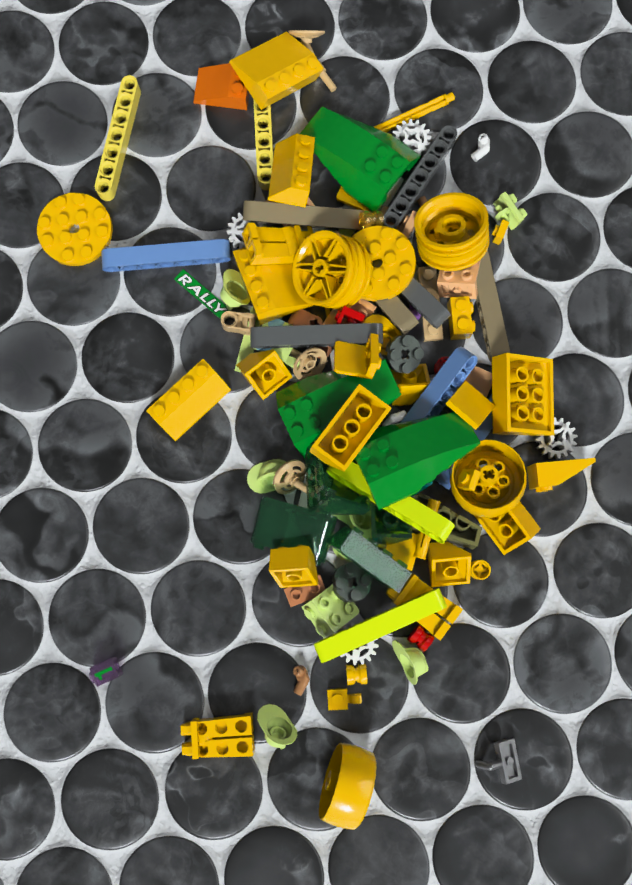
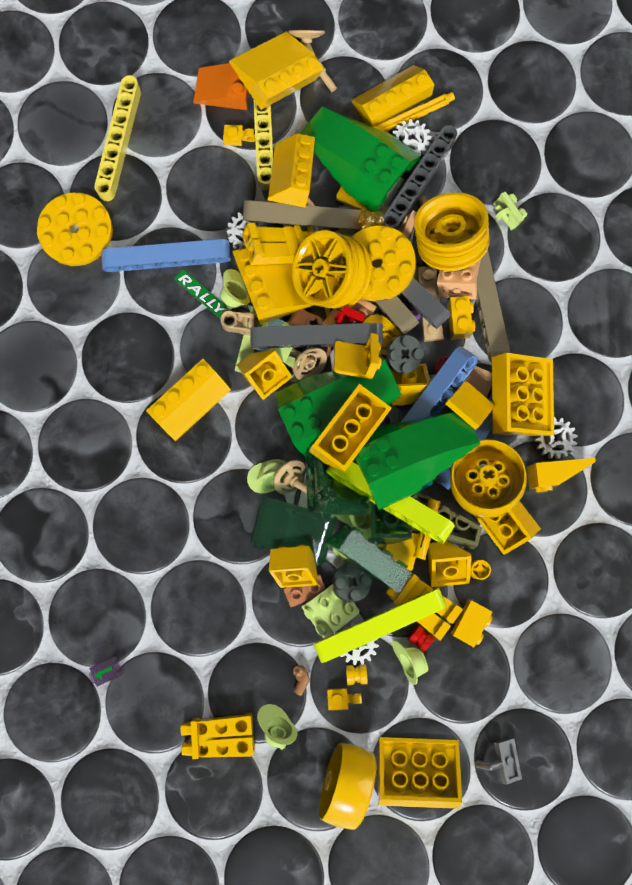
white arm [382,410,407,426] -> none
yellow plate [456,469,481,491] -> none
white arm [471,133,490,162] -> none
yellow plate [492,220,509,245] -> none
none -> yellow plate [223,125,255,146]
none -> yellow slope [352,65,435,127]
none -> yellow slope [378,737,462,809]
none -> yellow brick [450,599,493,647]

